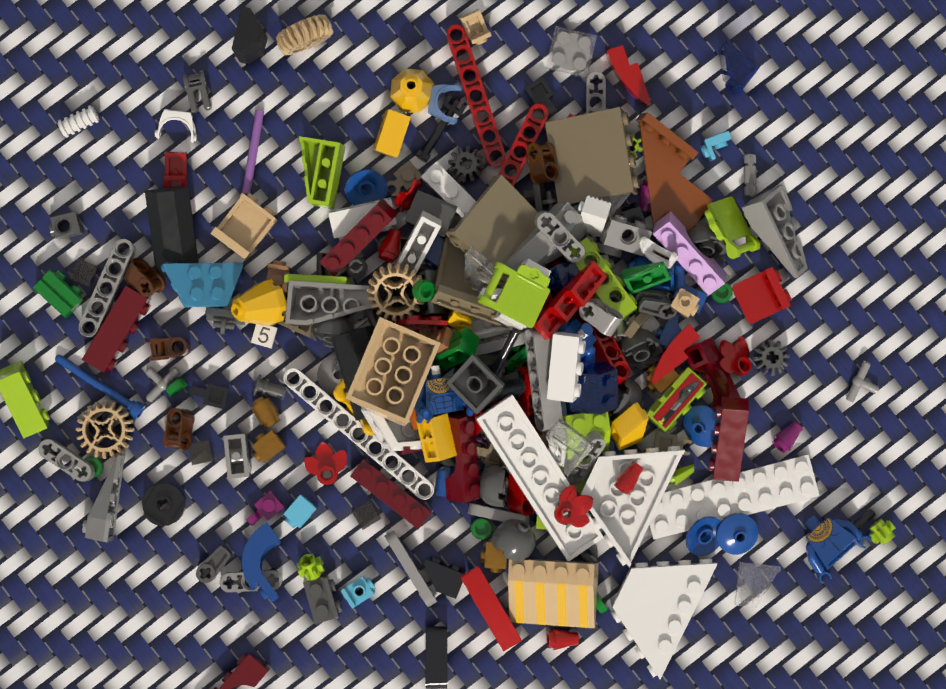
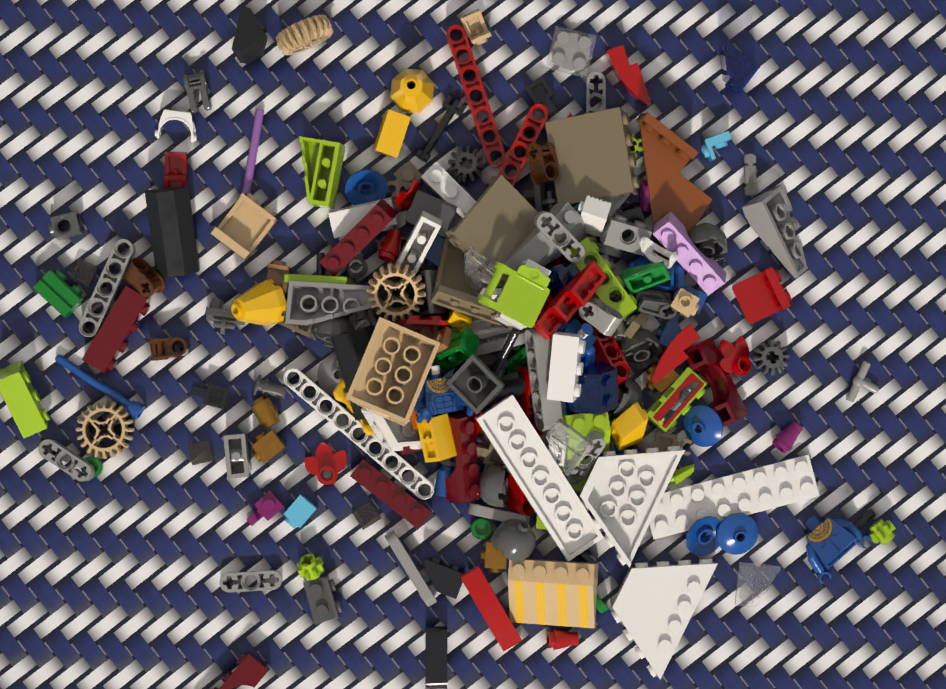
white piece [58,105,99,138] -> none
light grey wedge [82,455,125,542] -> none
black plate [142,483,186,526] -> none
light grey piece [146,367,180,402] -> none
dark azure wing [161,263,243,307] -> none
reddish brown piece [163,408,195,451] -> none
green tile [166,378,188,397] -> none
dark grey piece [196,546,232,583] -> none
blue arch [242,522,281,603] -> none
white tile [251,324,278,349] -> none
medium azure brick [341,575,376,609] -> none
green tile [412,279,435,302] -> none
medium blue helmet [428,83,463,125] -> none
red plate [554,485,593,527] -> none
red cone [614,462,643,495] -> none
lime piece [704,196,760,259] -> none
dark red brick [709,396,749,482] -> none
green tile [711,282,733,303] -> none

